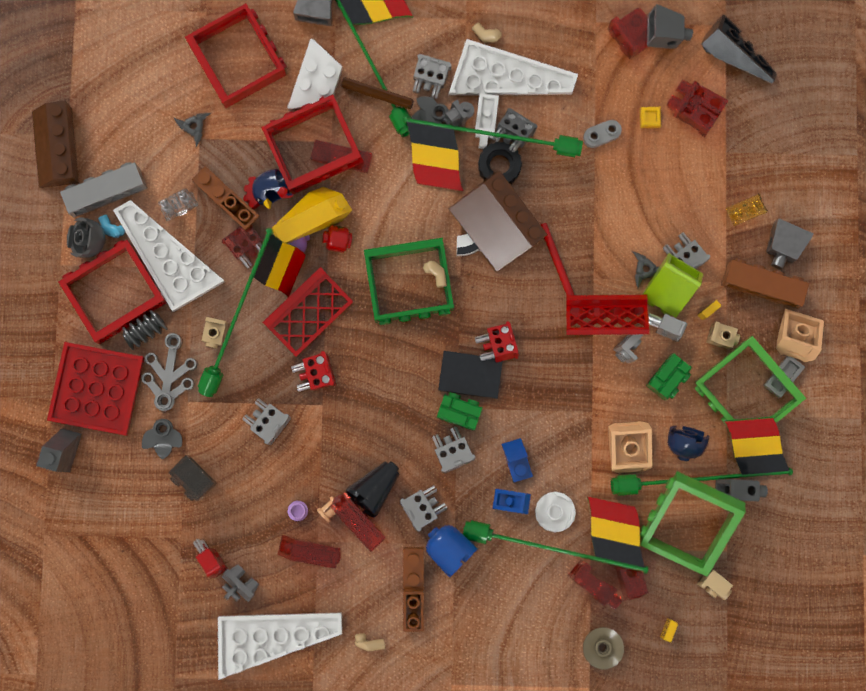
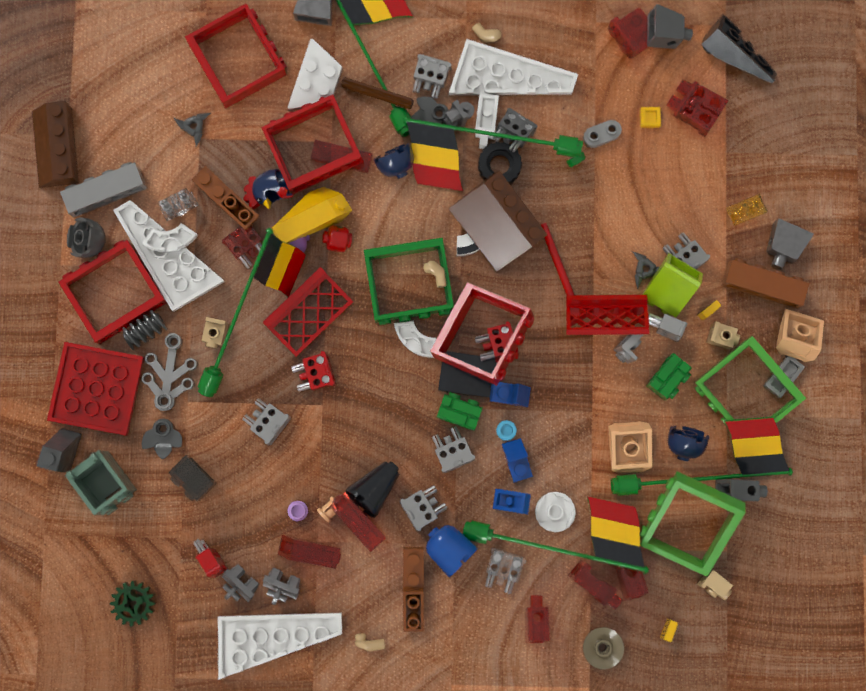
medium azure arm [98,215,125,238] -> none
none -> sand green container [65,450,137,516]
none -> dark green gear [109,581,156,627]
none -> white tile [142,223,198,252]
none -> flat silver hips [262,568,300,605]
none -> dark blue cylinder [374,143,414,179]
none -> white tile [394,321,436,358]
none -> red window [430,282,534,386]
none -> clear piece [485,547,526,594]
none -> blue slope [489,382,531,407]
none -> medium azure tile [496,420,517,441]
none -> clear red torso [525,595,550,643]
none -> green tile [566,151,586,168]

